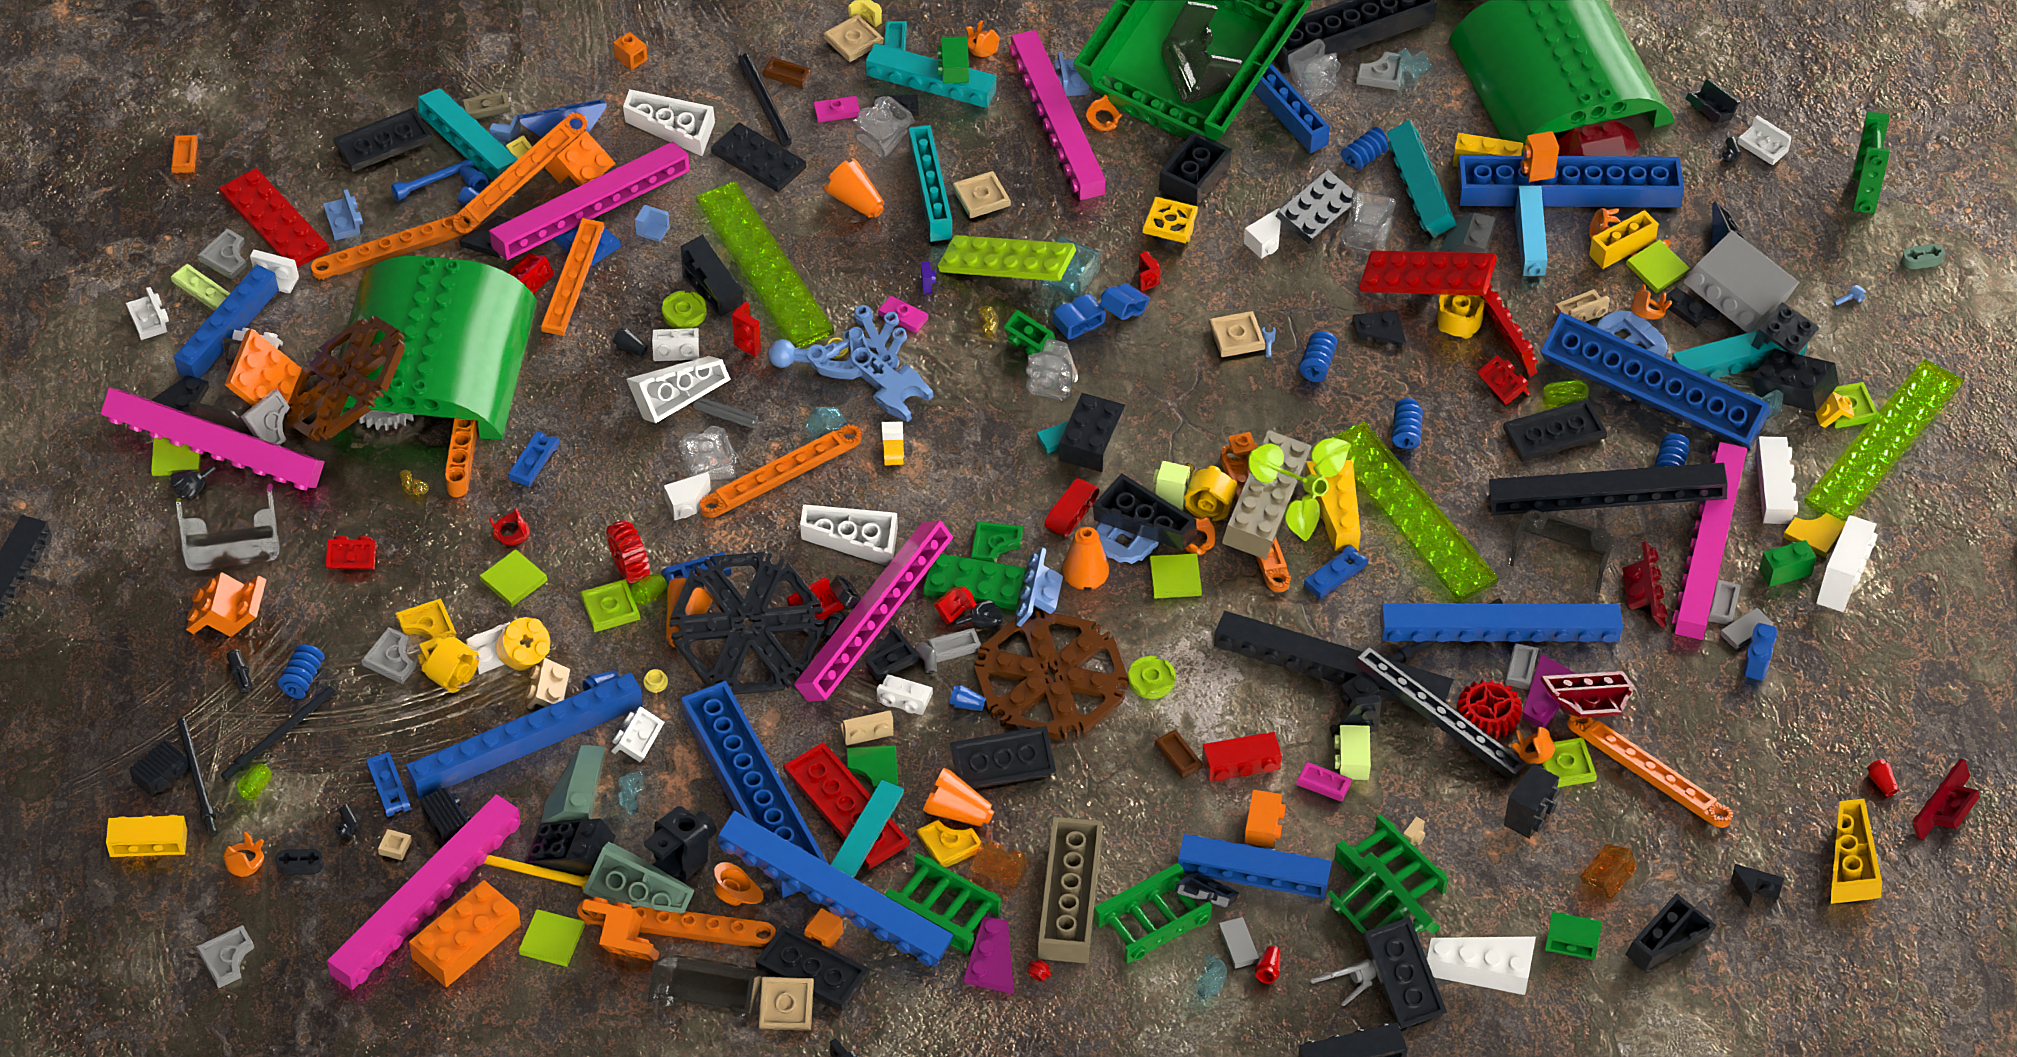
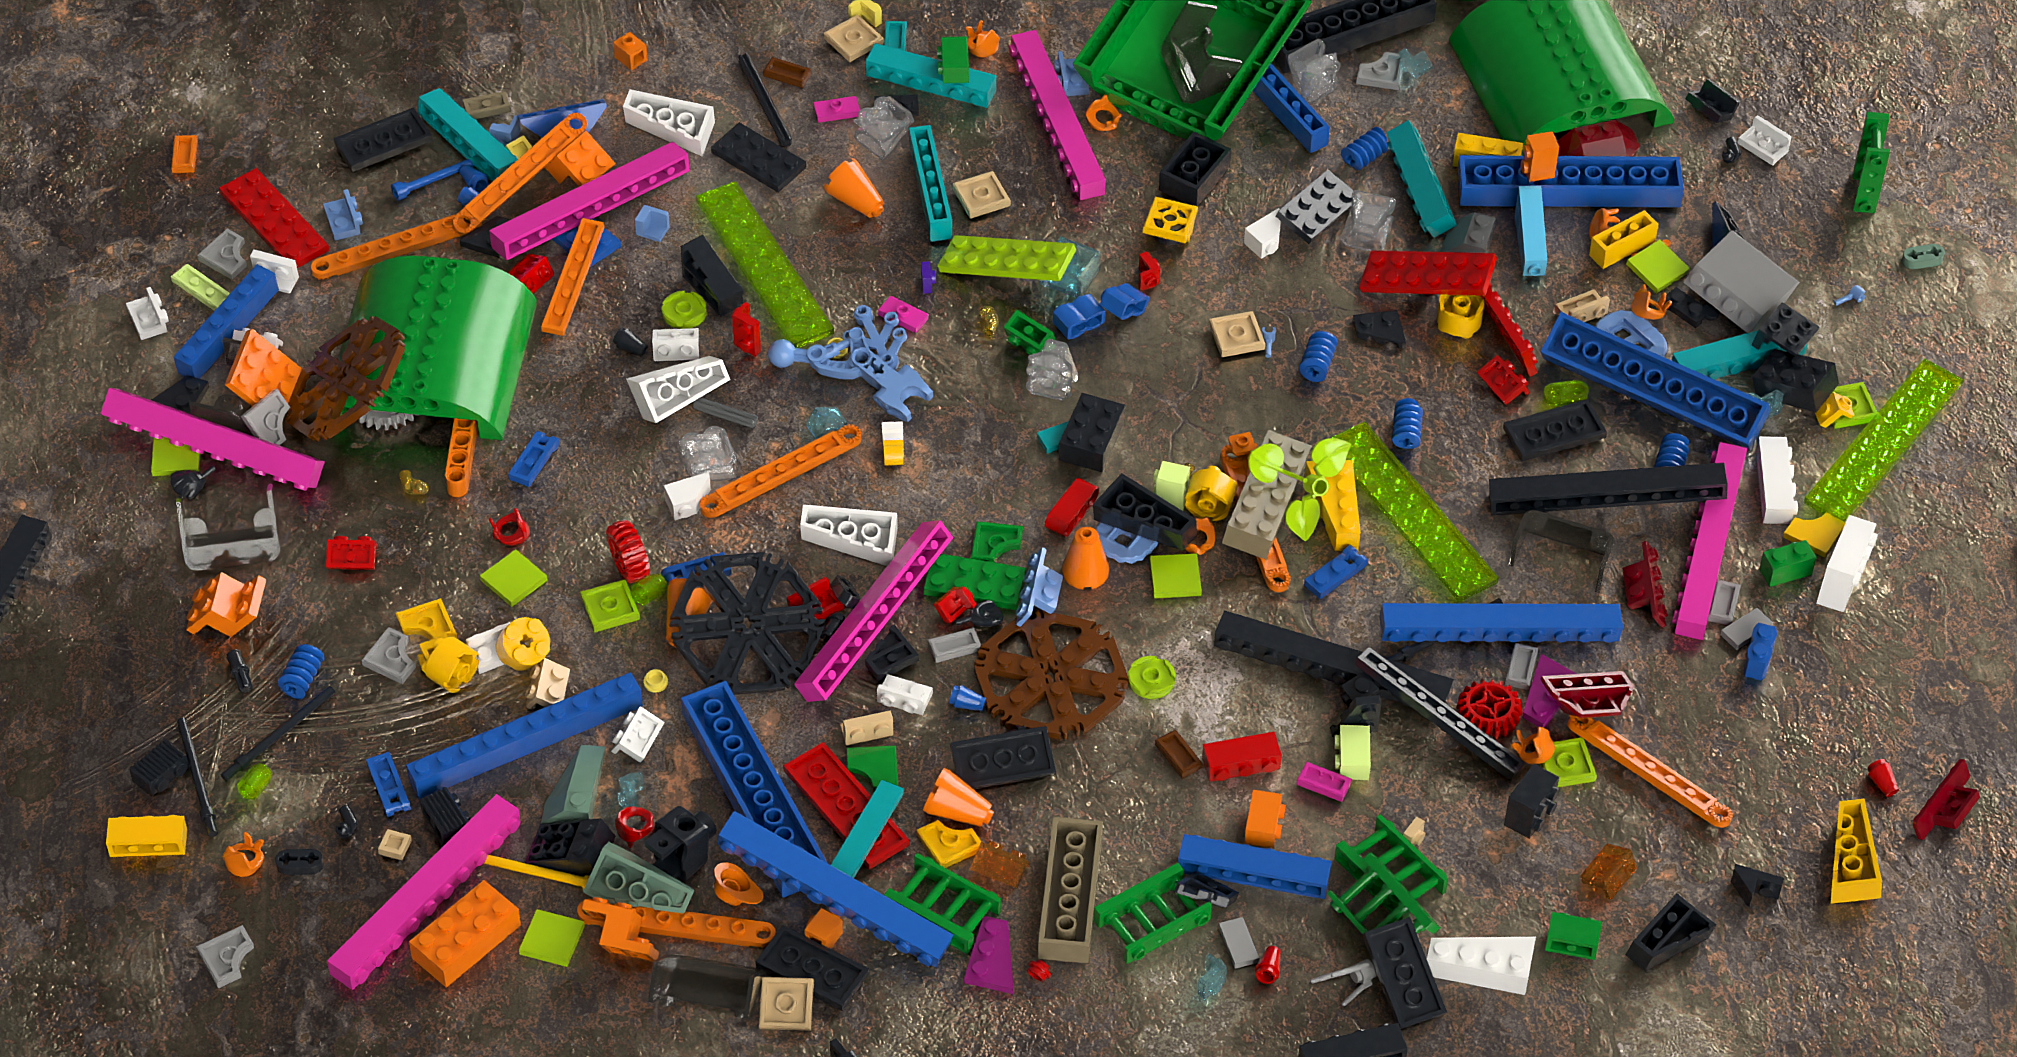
blue cone [582,670,619,691] -> none
flat silver arm [914,642,937,673] -> none
none -> red piece [615,806,654,848]

